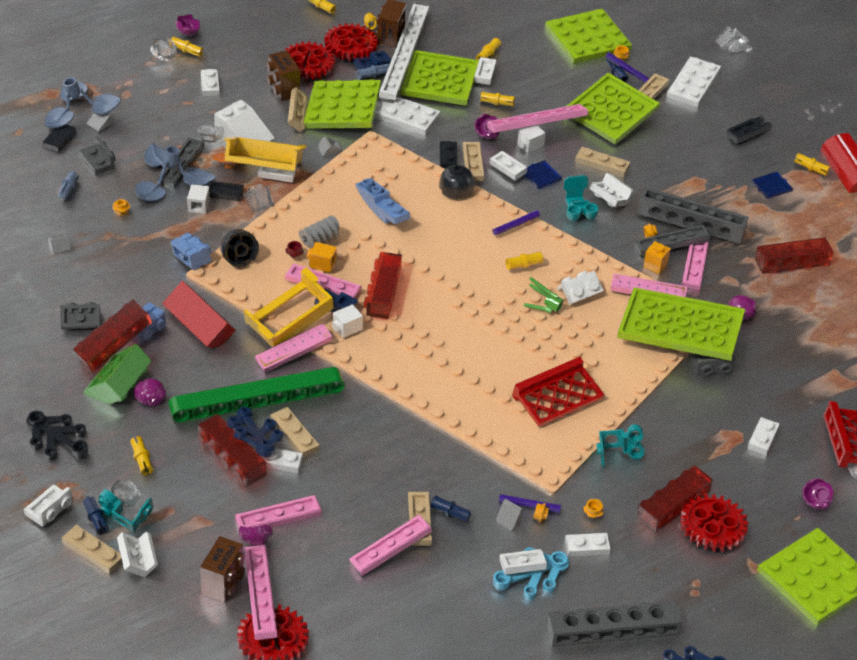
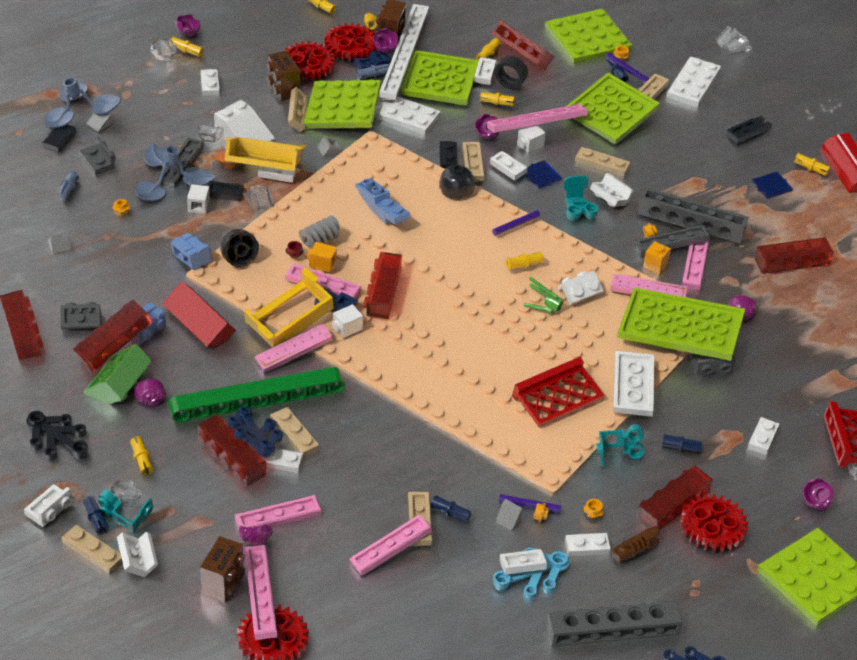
none -> clear red brick [0,289,44,360]
none -> magenta hair [373,28,398,53]
none -> clear red brick [491,20,555,70]
none -> black tyre [494,56,528,89]
none -> reddish brown hinge [612,527,659,562]
none -> white plate [613,351,654,416]
none -> dark blue axle [662,434,703,453]

